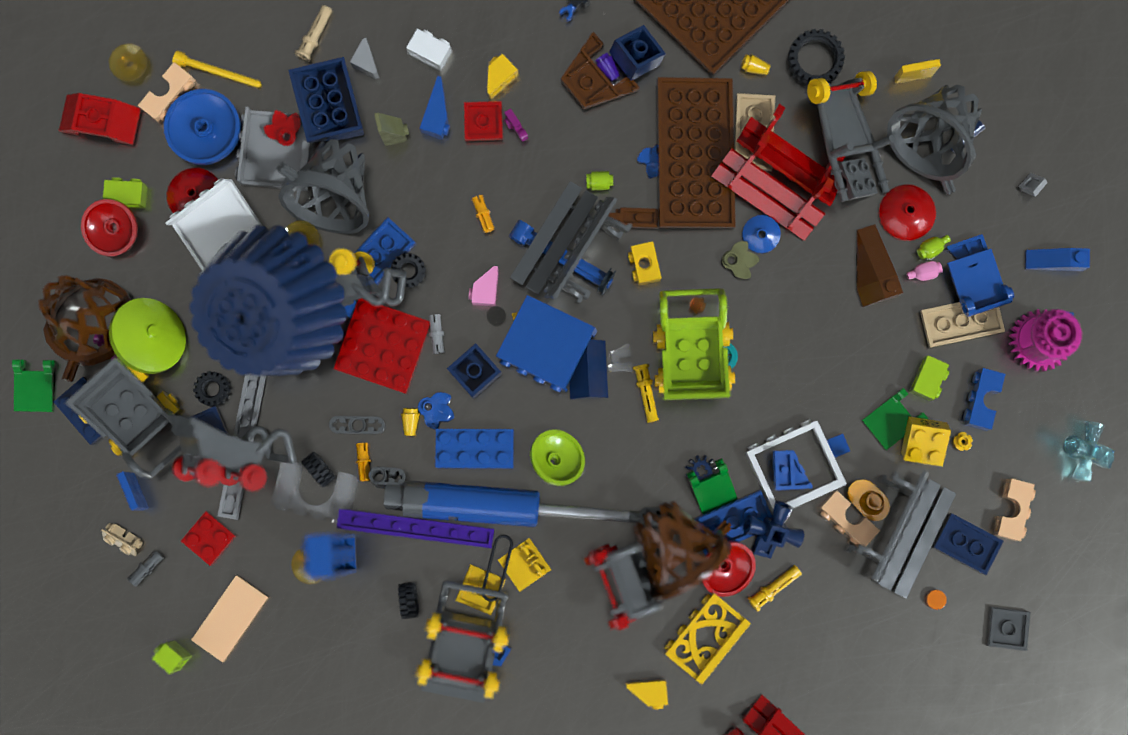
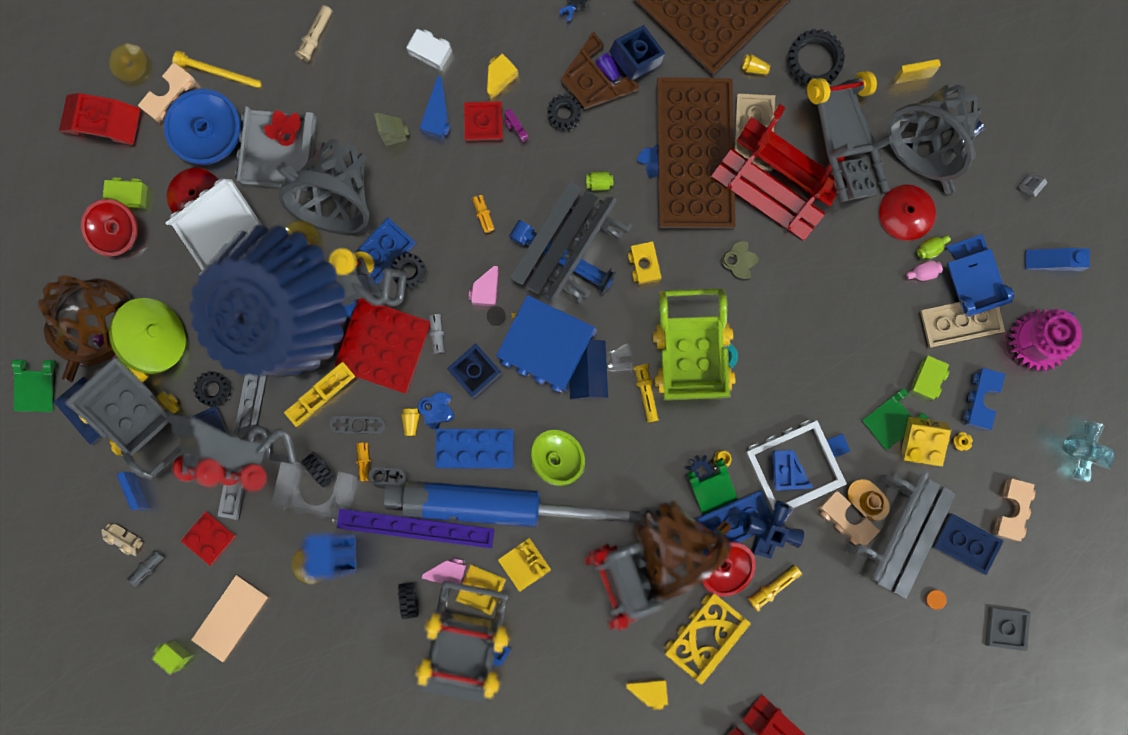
dark blue slope [288,57,364,143] -> none
light grey slope [350,38,379,79] -> none
black piece [482,535,513,601] -> none
reddish brown hinge [608,207,658,229] -> none
clear orange plate [689,296,706,315] -> none
blue dish [742,215,781,253] -> none
reddish brown wedge [856,224,903,308] -> none
none -> yellow slope [284,362,355,428]
none -> bright pink slope [422,558,467,584]
none -> black tyre [547,94,581,131]
none -> yellow plate [713,450,732,467]

